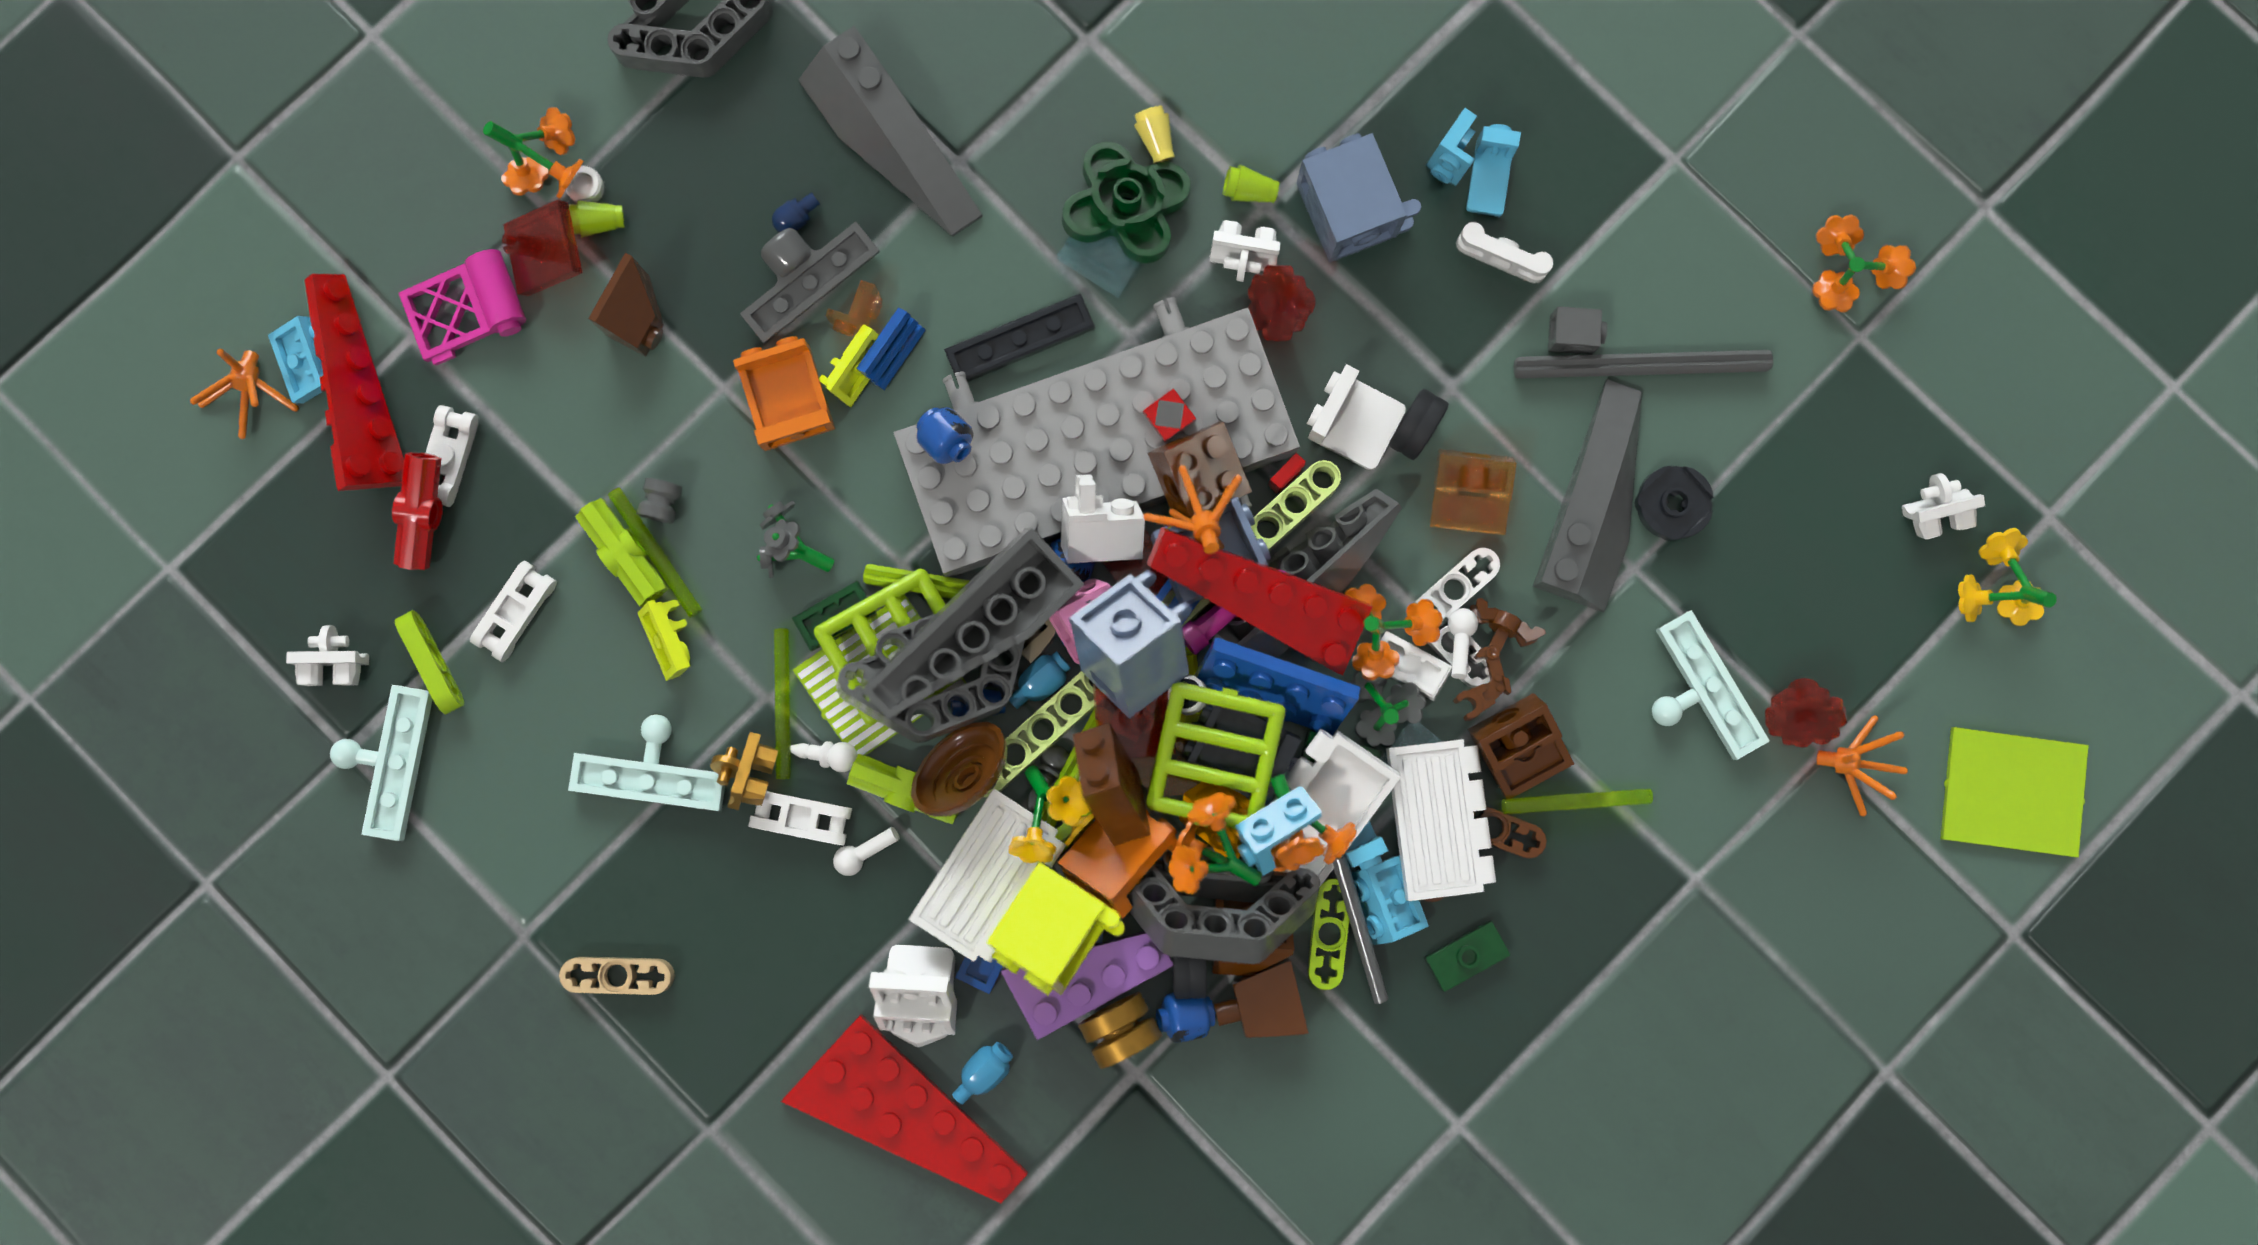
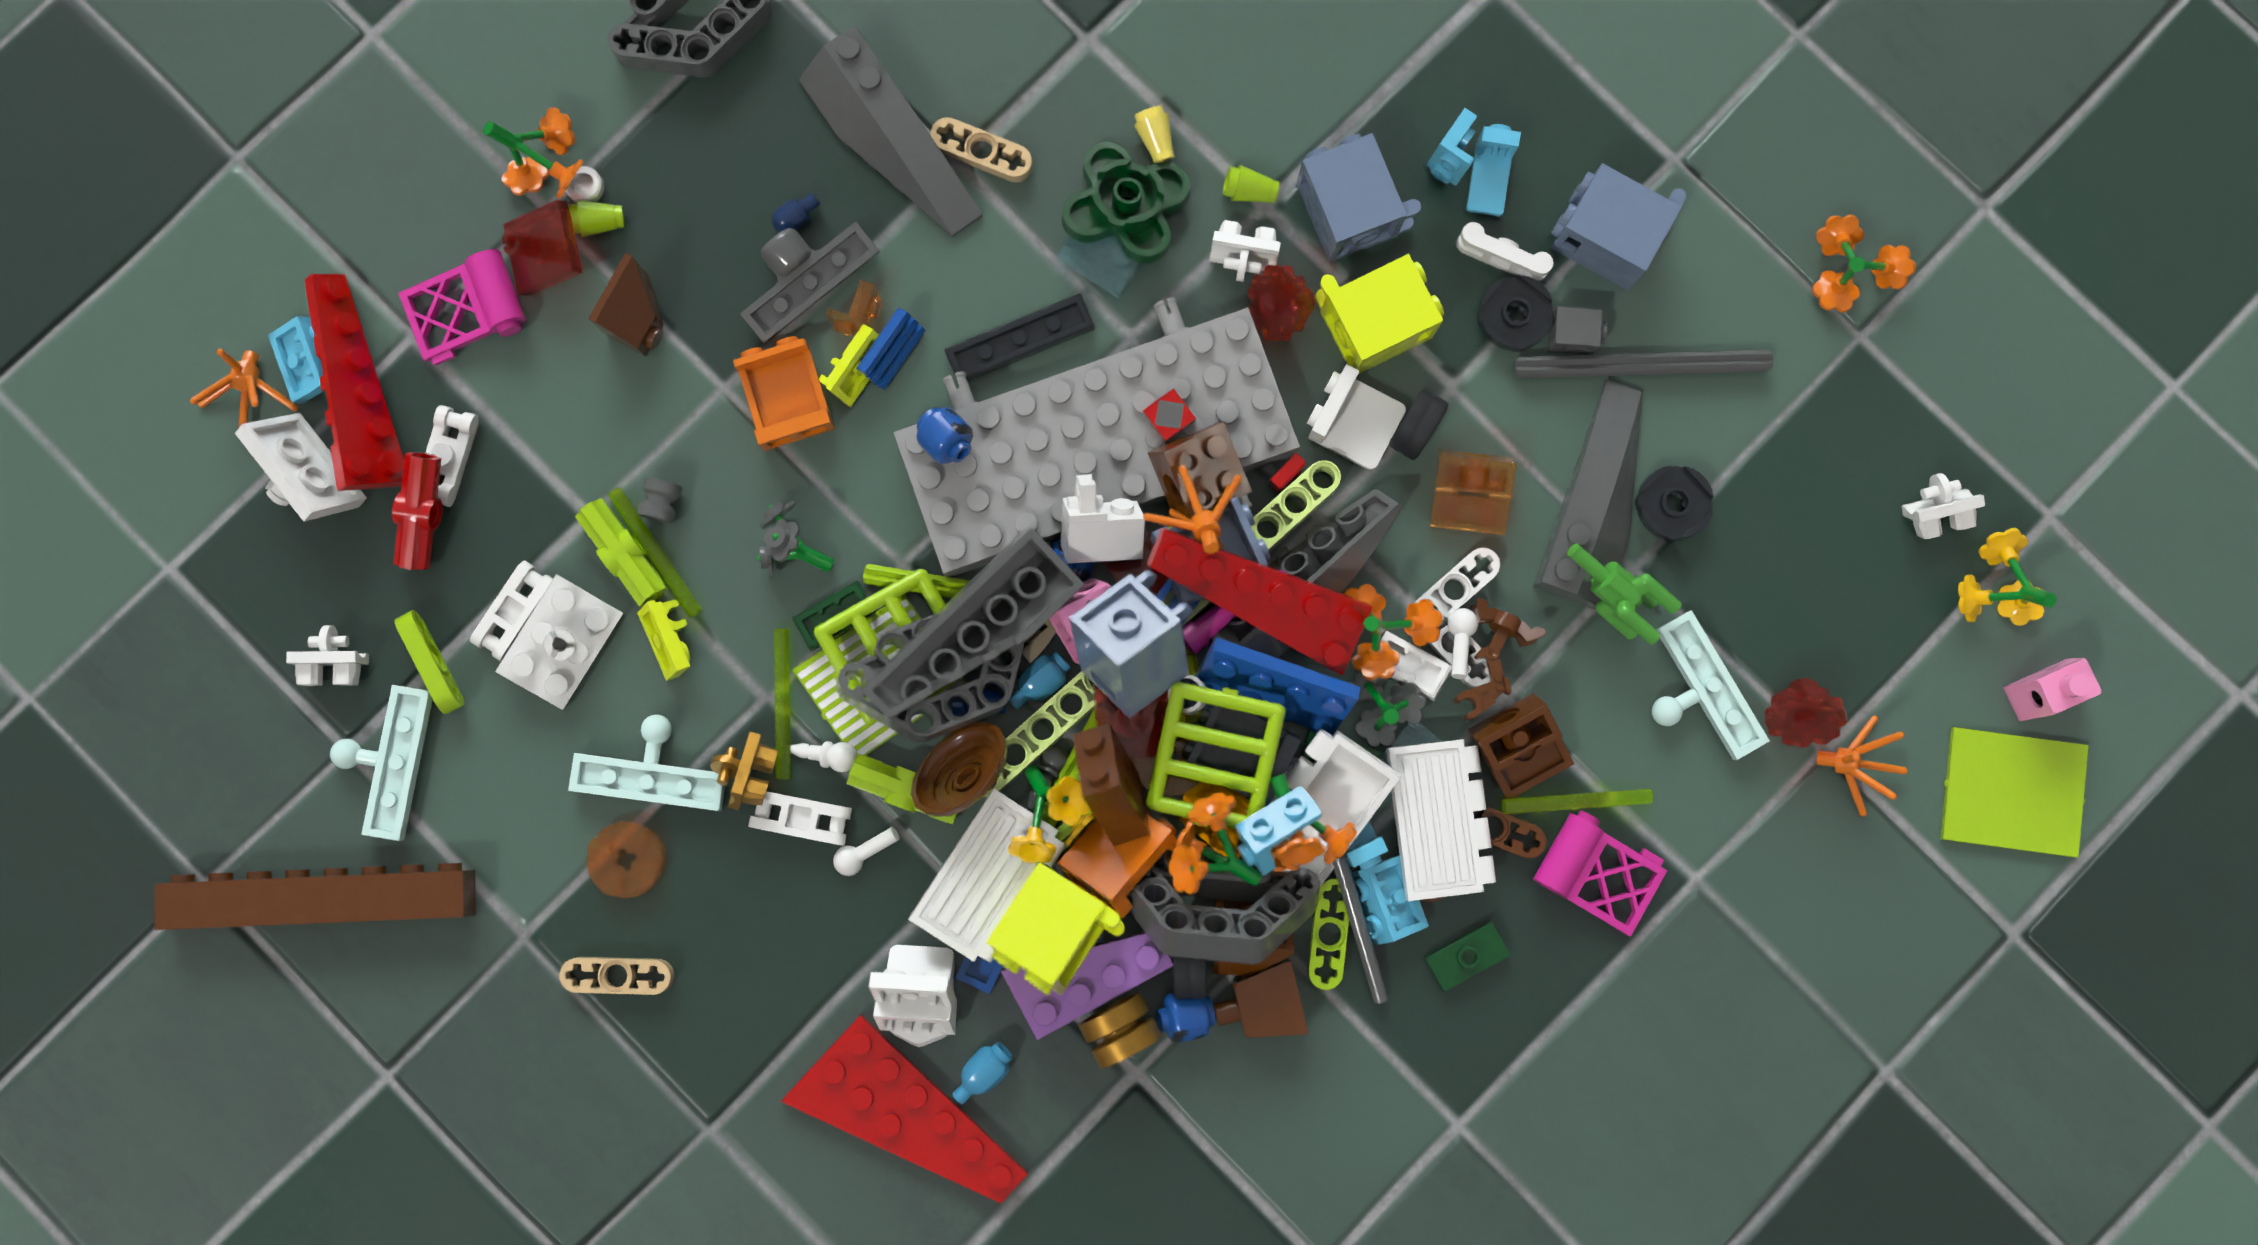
none -> reddish brown brick [155,863,476,930]
none -> white plate [235,413,367,522]
none -> white plate [495,574,623,710]
none -> clear orange plate [587,822,666,898]
none -> tan beam [931,117,1033,182]
none -> neon yellow container [1315,254,1444,374]
none -> black plate [1477,276,1554,352]
none -> dark pink piece [1533,810,1667,937]
none -> sand blue container [1551,163,1686,291]
none -> bright green plant [1567,543,1681,645]
none -> bright pink torso [2003,658,2102,721]

